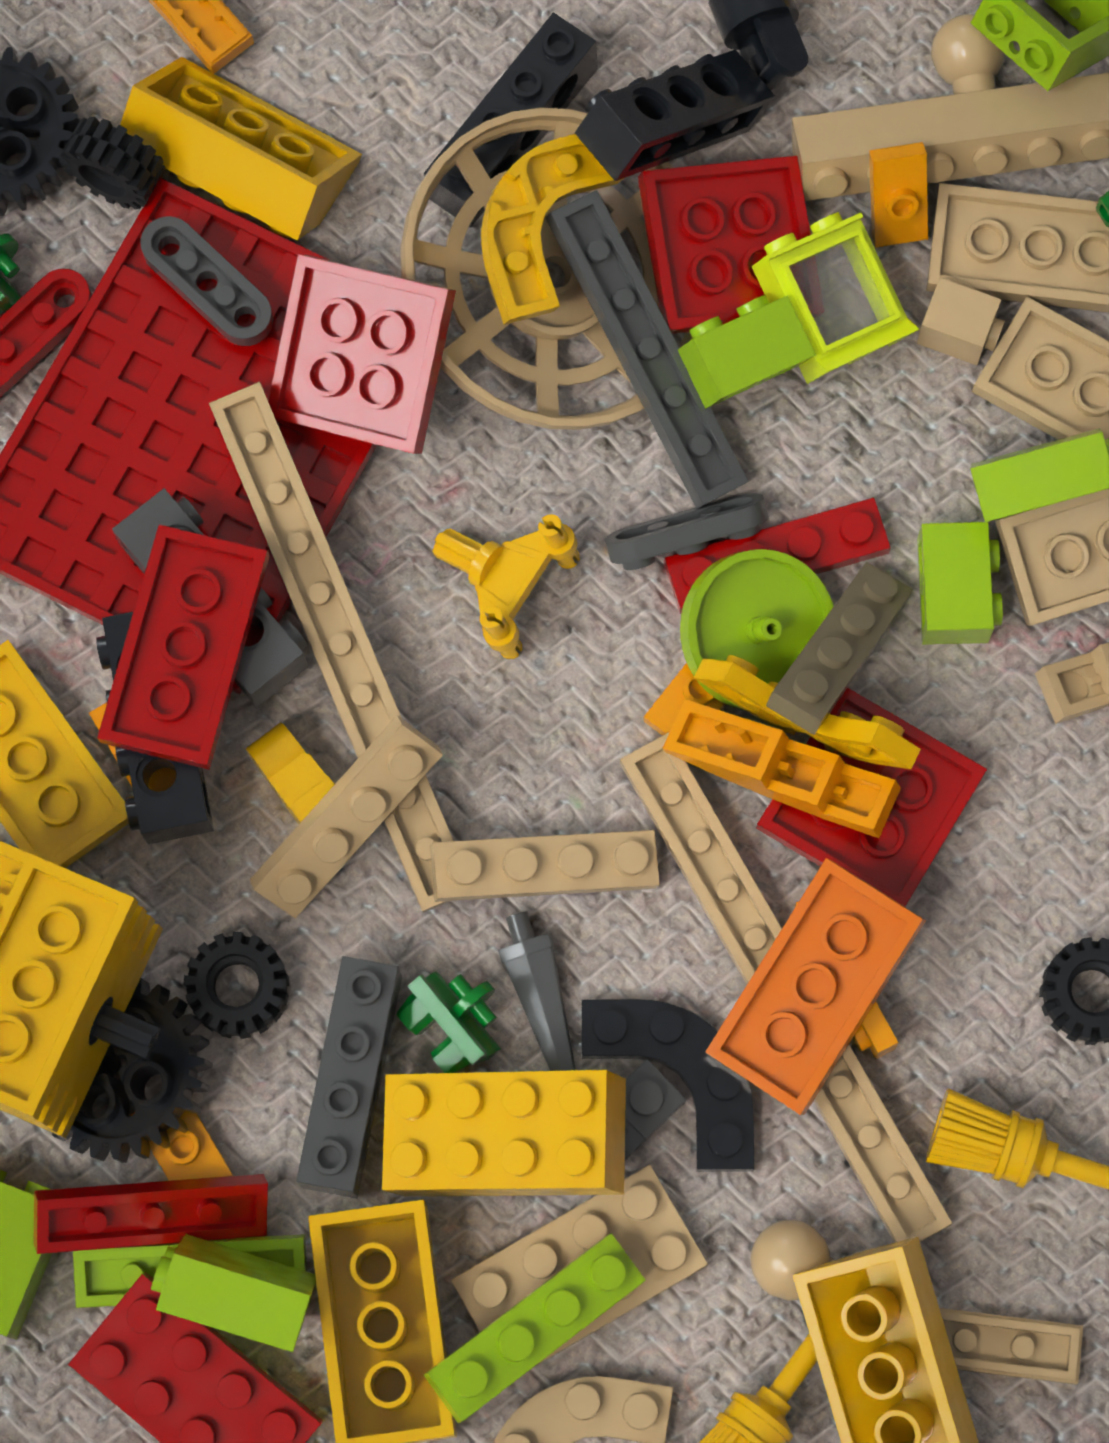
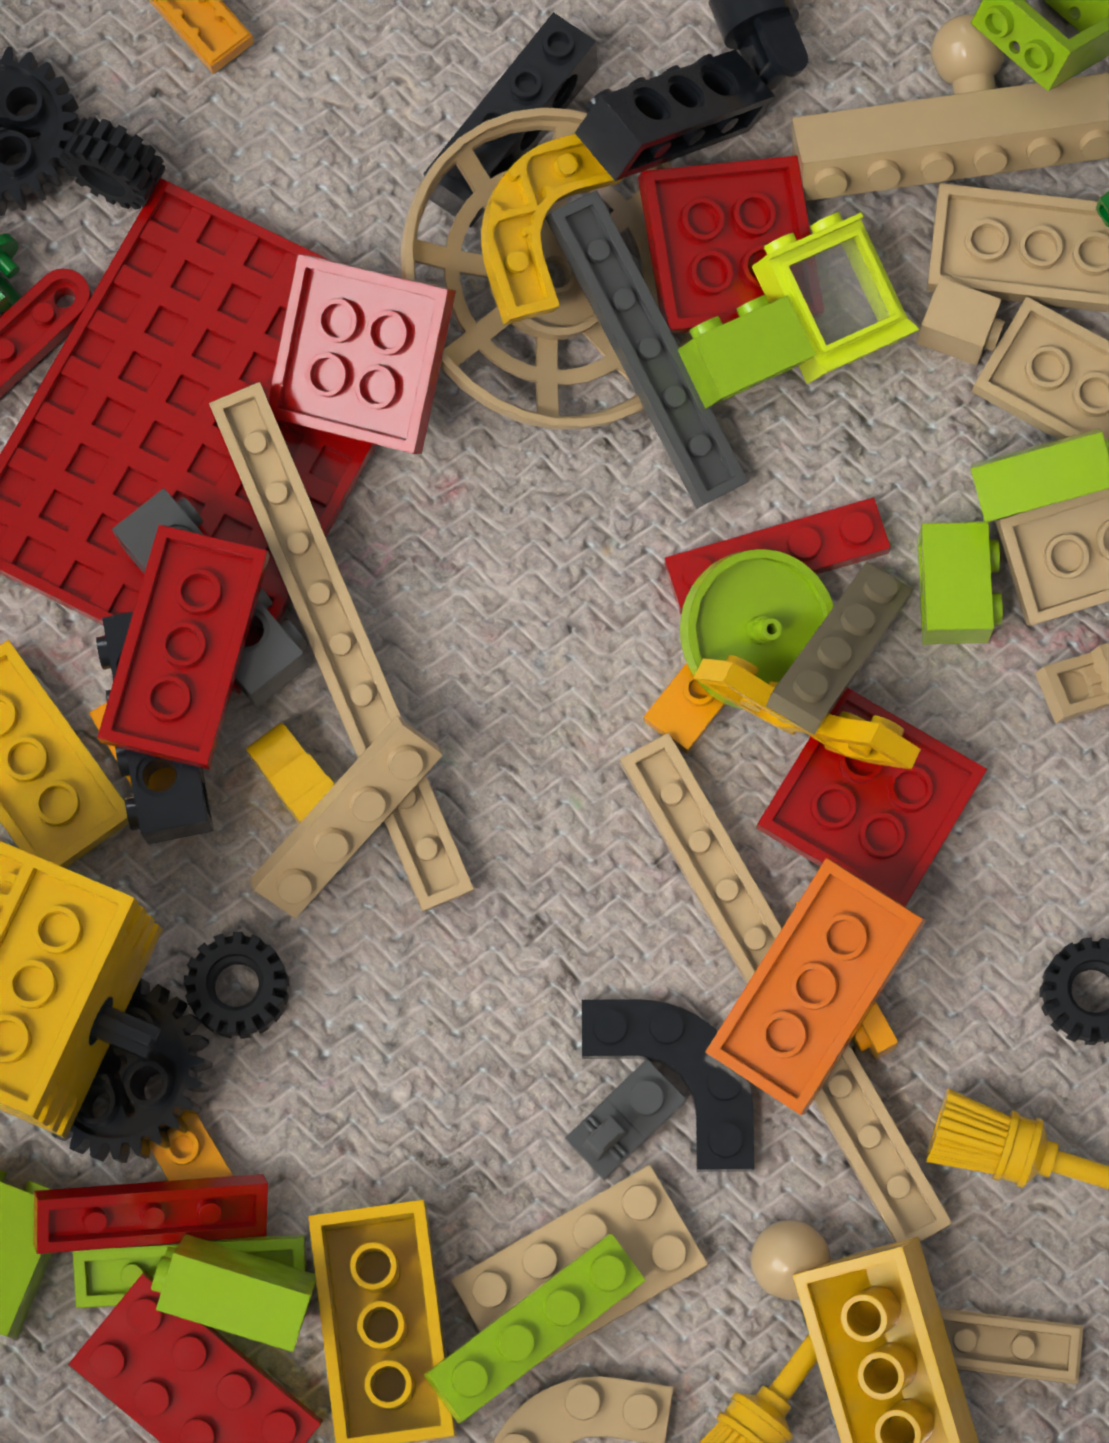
yellow slope [120,57,362,241] -> none
dark grey plate [141,216,273,346] -> none
dark grey brick [296,956,402,1199] -> none
yellow brick [382,1070,626,1197] -> none
green hips [396,972,501,1073] -> none
tan plate [430,830,660,902] -> none
yellow axle [432,514,580,660] -> none
dark grey bar [498,911,576,1071] -> none
dark grey plate [605,493,768,570] -> none
light orange slope [662,699,901,838] -> none
light orange plate [869,142,928,248] -> none

